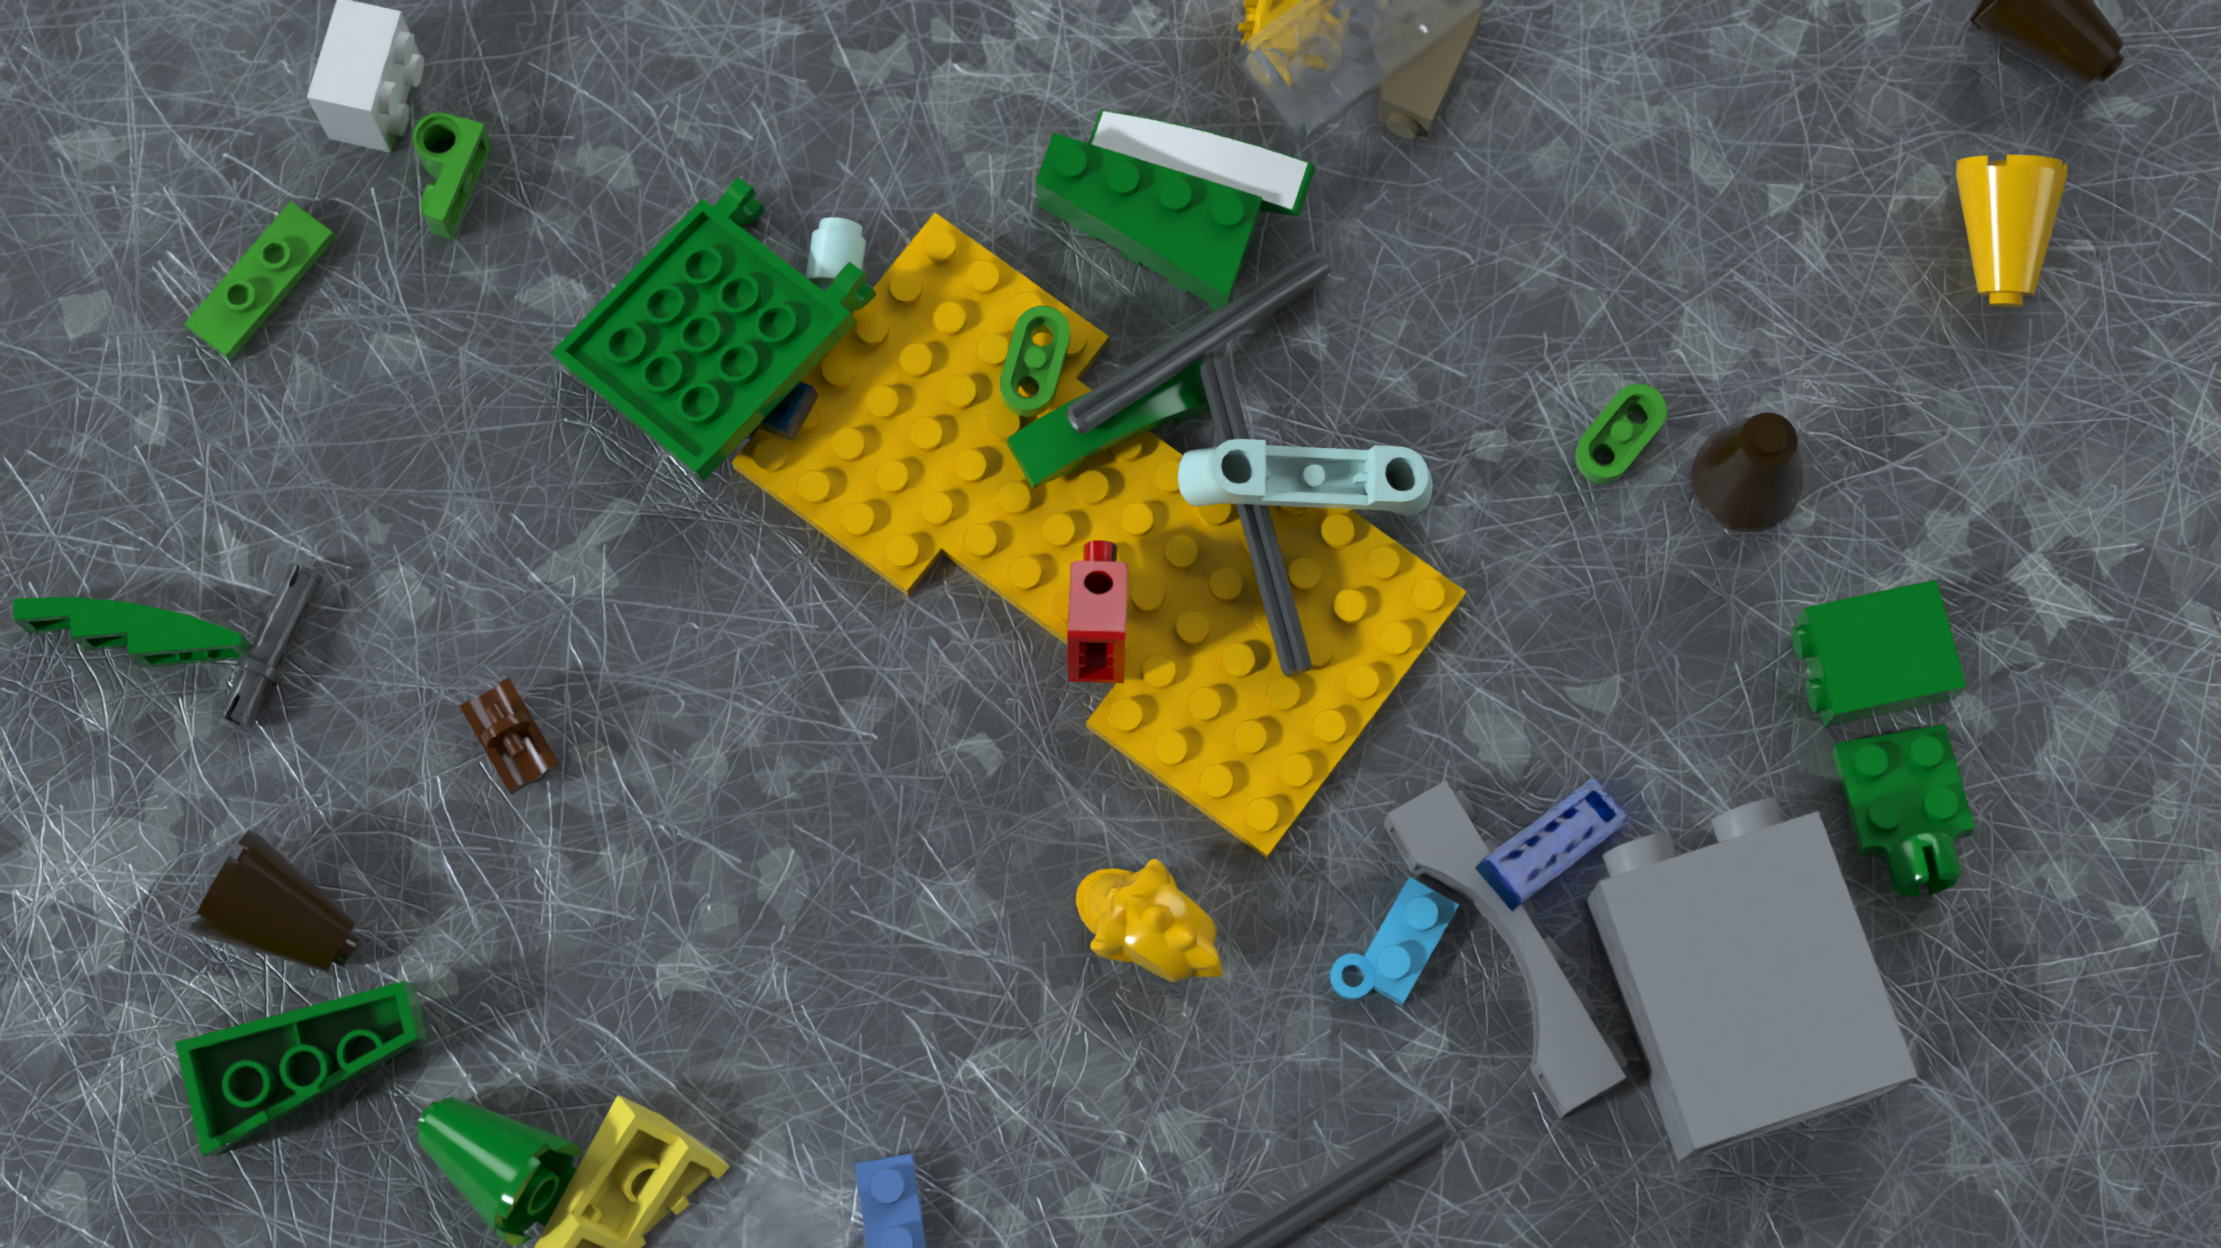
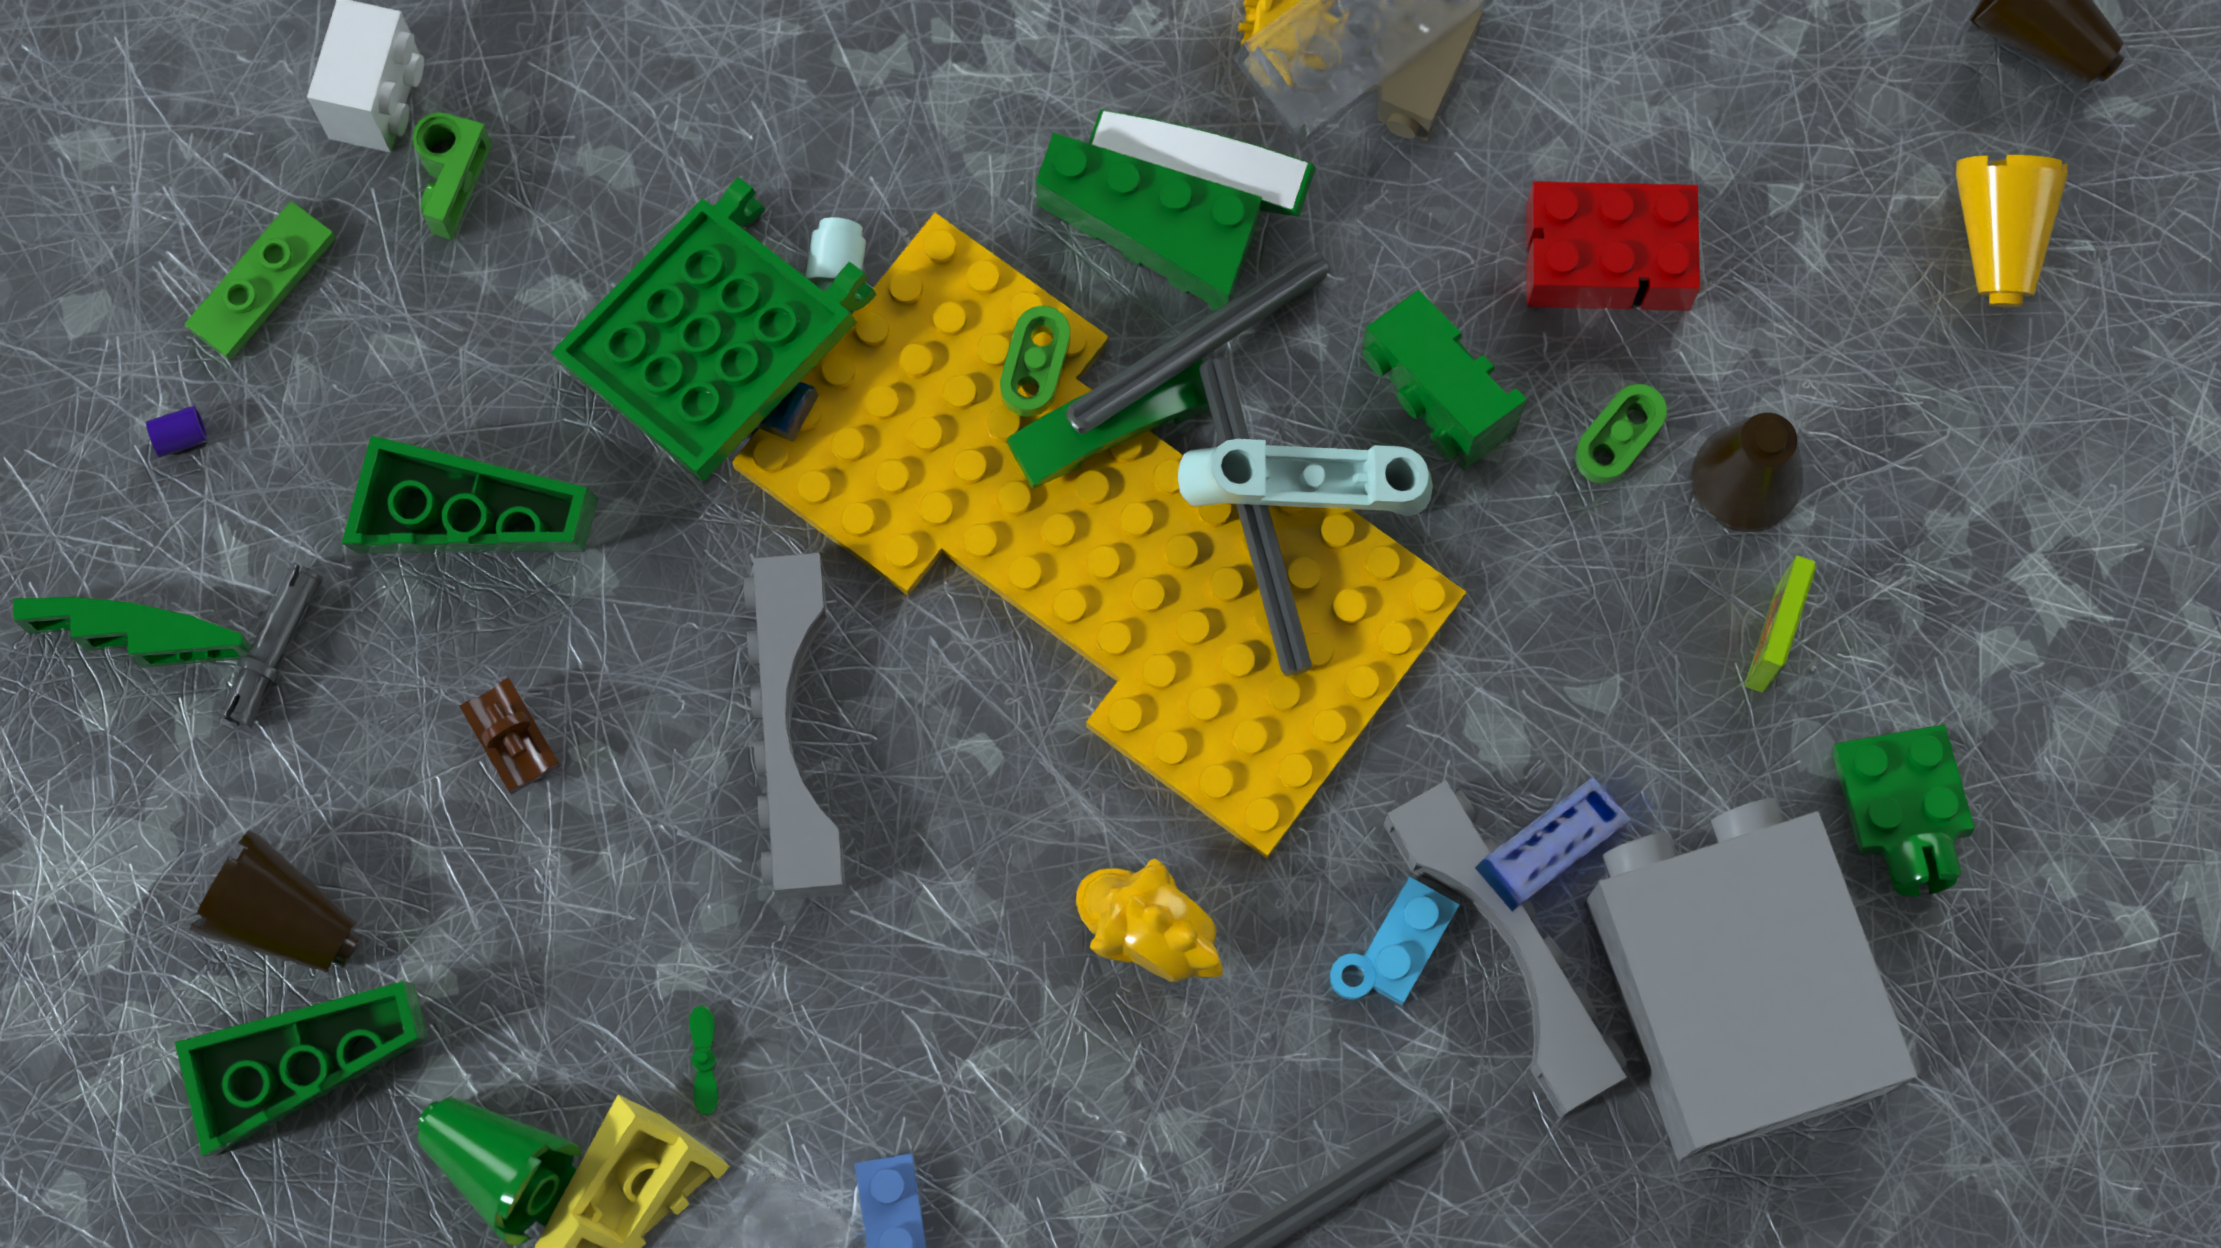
red torso [1067,540,1128,684] -> none
green brick [1791,580,1967,727] -> none
none -> dark purple hinge [146,405,208,458]
none -> green wedge [341,435,599,553]
none -> green piece [689,1006,719,1116]
none -> light grey arch [744,553,846,901]
none -> green wedge [1362,289,1527,471]
none -> red piece [1526,181,1700,311]
none -> lime tile [1744,555,1817,693]

